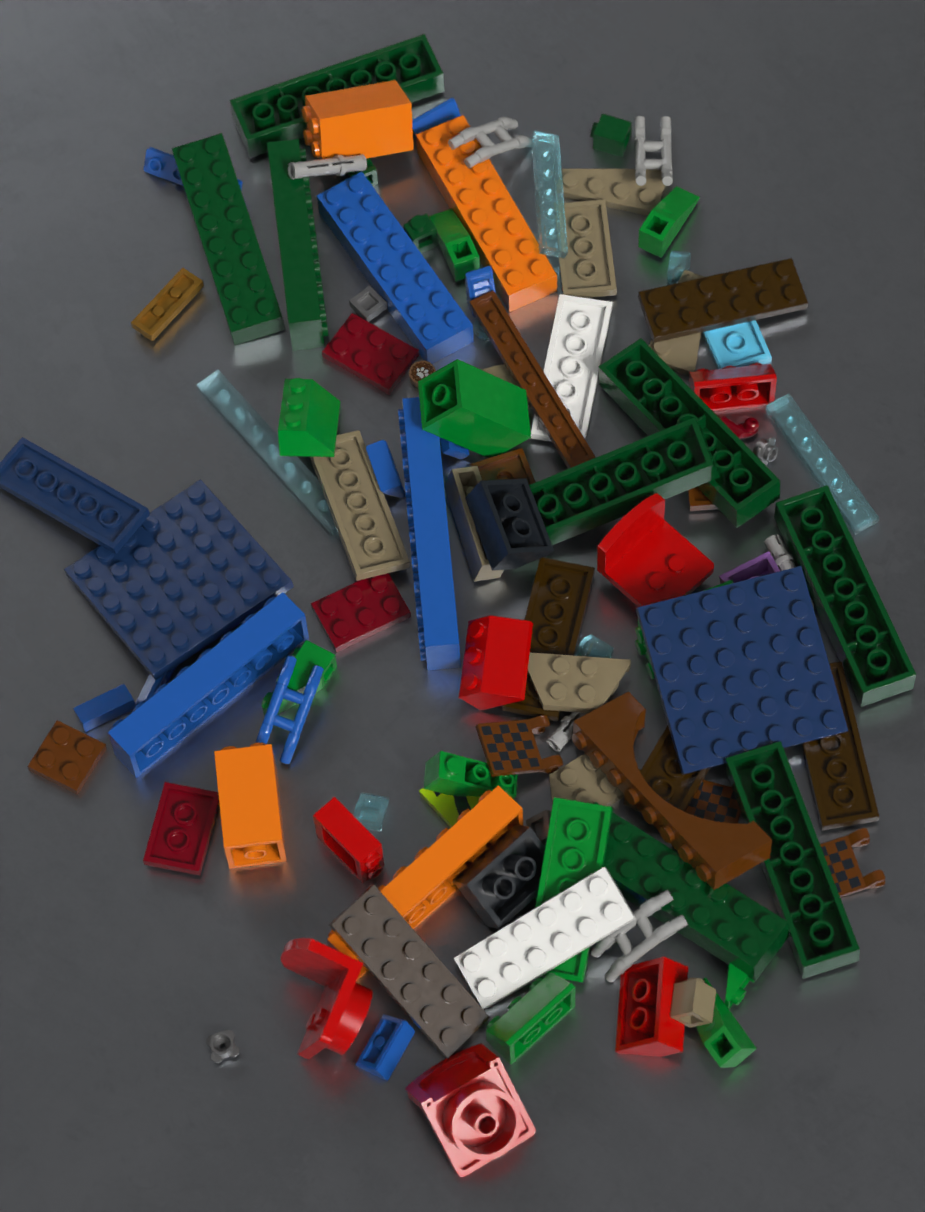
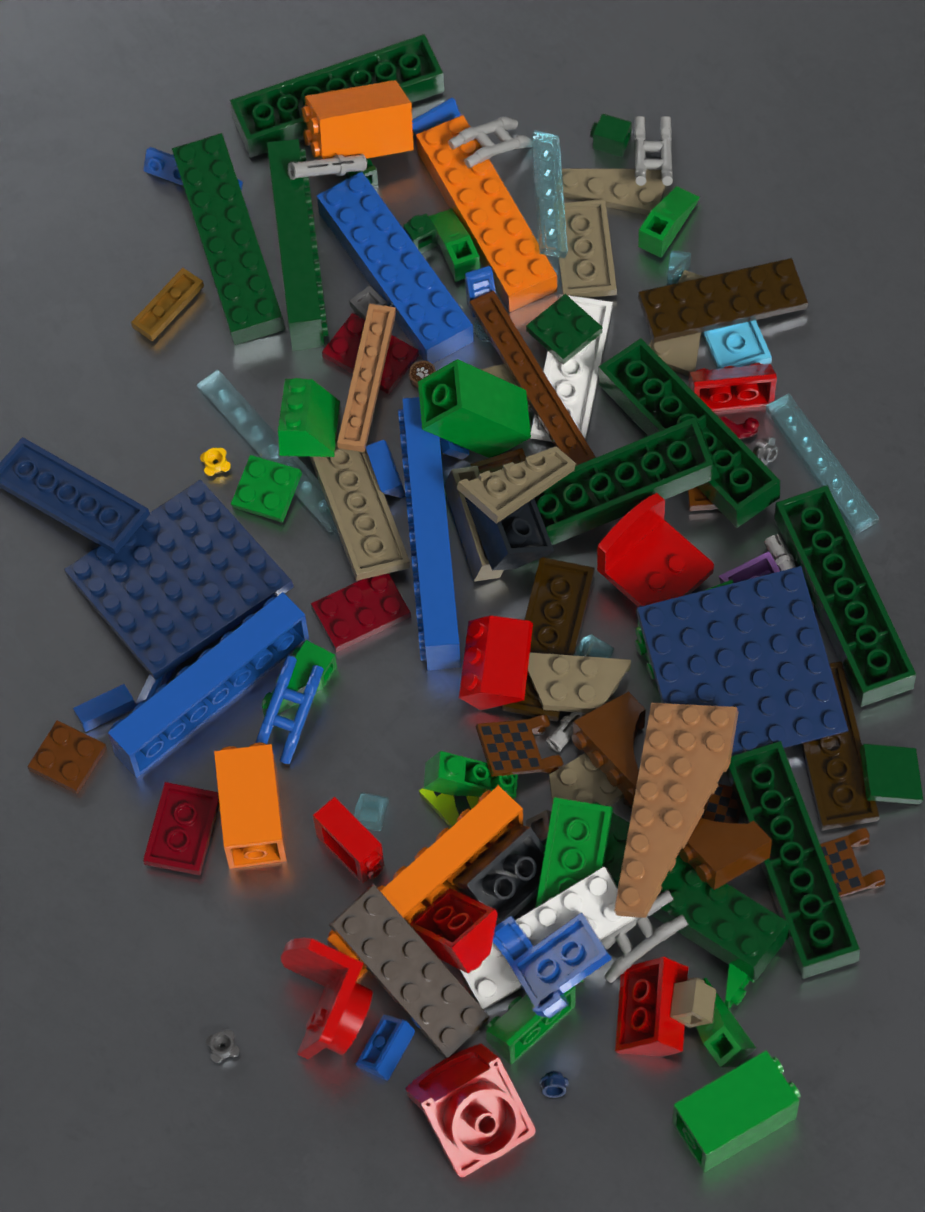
none -> yellow plate [200,448,231,476]
none -> green plate [231,455,302,522]
none -> medium nougat plate [337,304,396,452]
none -> red slope [409,888,498,974]
none -> dark tan wing [457,446,576,524]
none -> blue piece [493,913,612,1018]
none -> dark green plate [526,293,603,365]
none -> dark blue plate [539,1071,569,1098]
none -> medium nougat wing [614,703,738,918]
none -> green brick [672,1050,801,1172]
none -> dark green tile [860,744,924,804]

